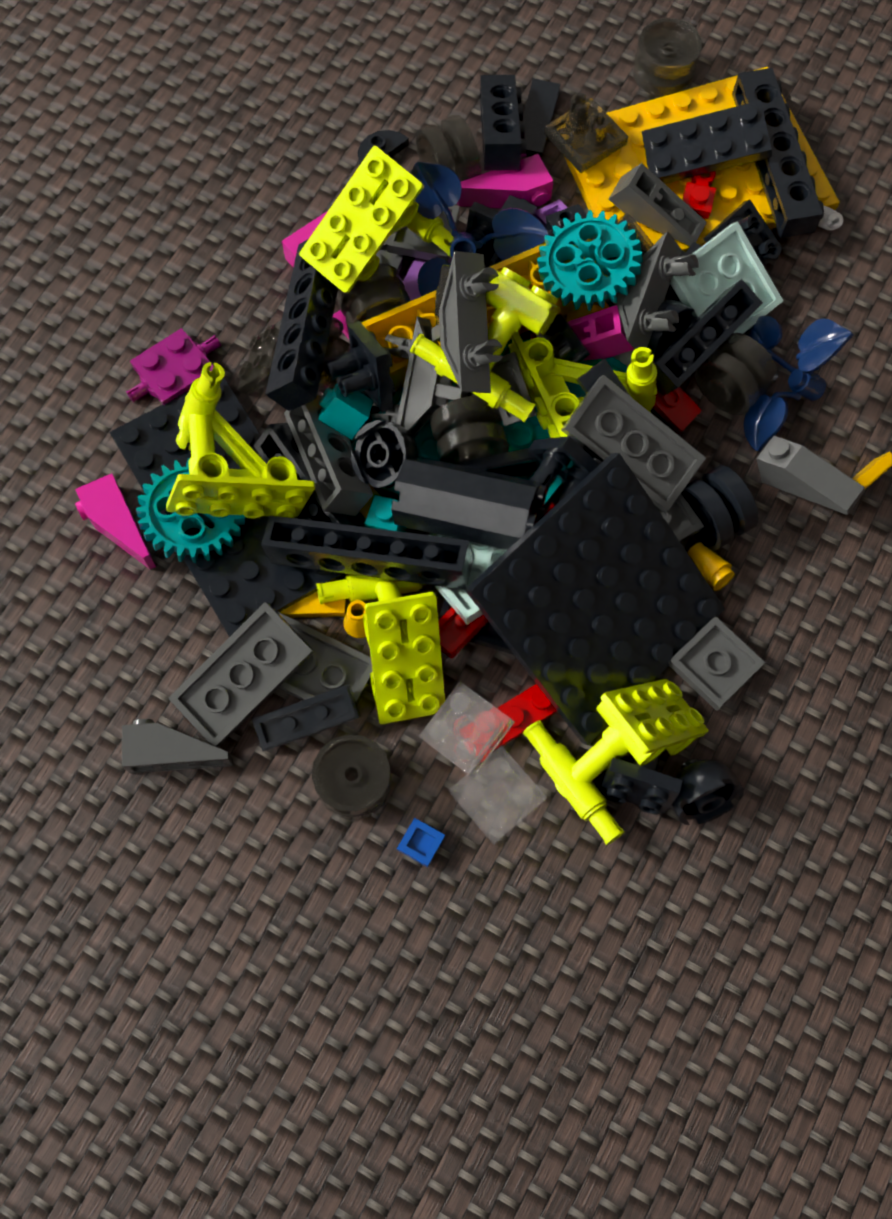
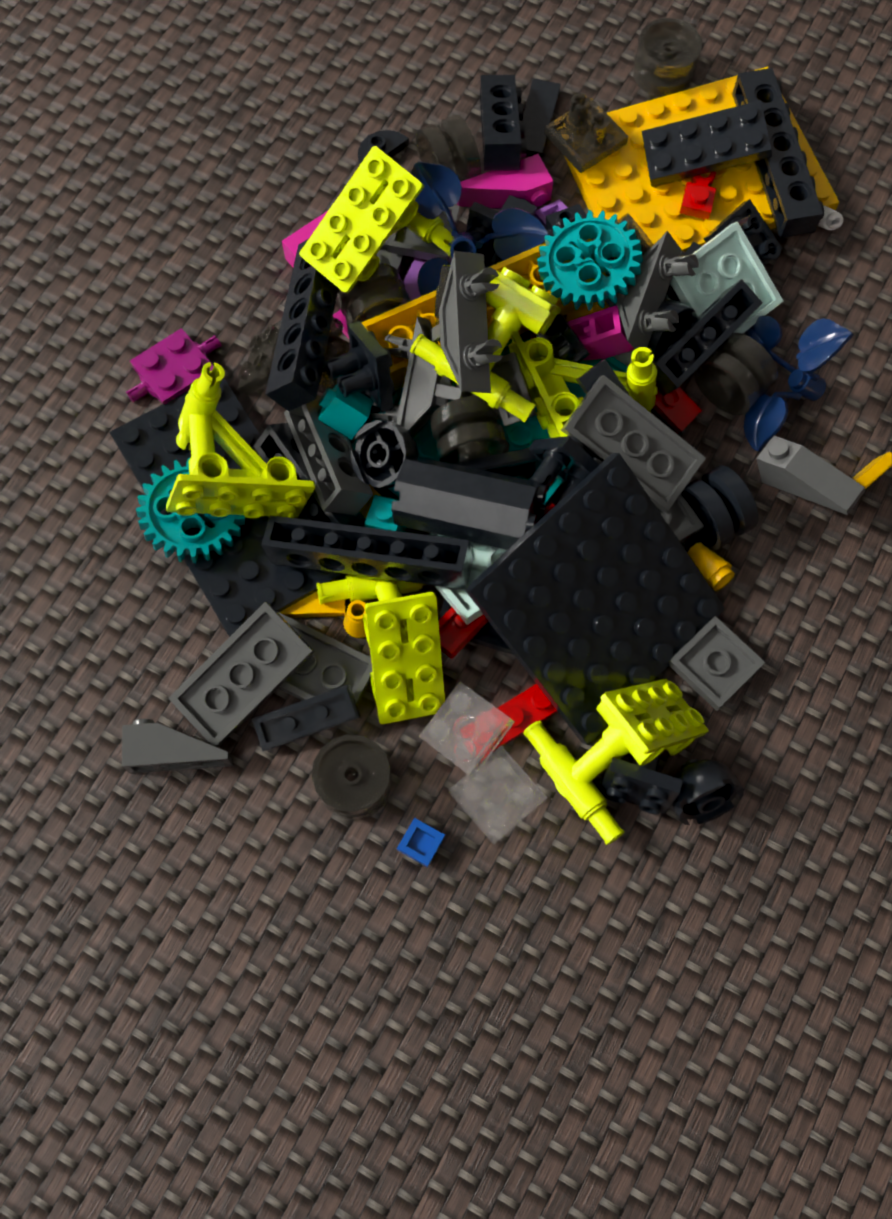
dark pink slope [75,473,156,569] -> none
dark grey slope [609,163,707,246] -> none

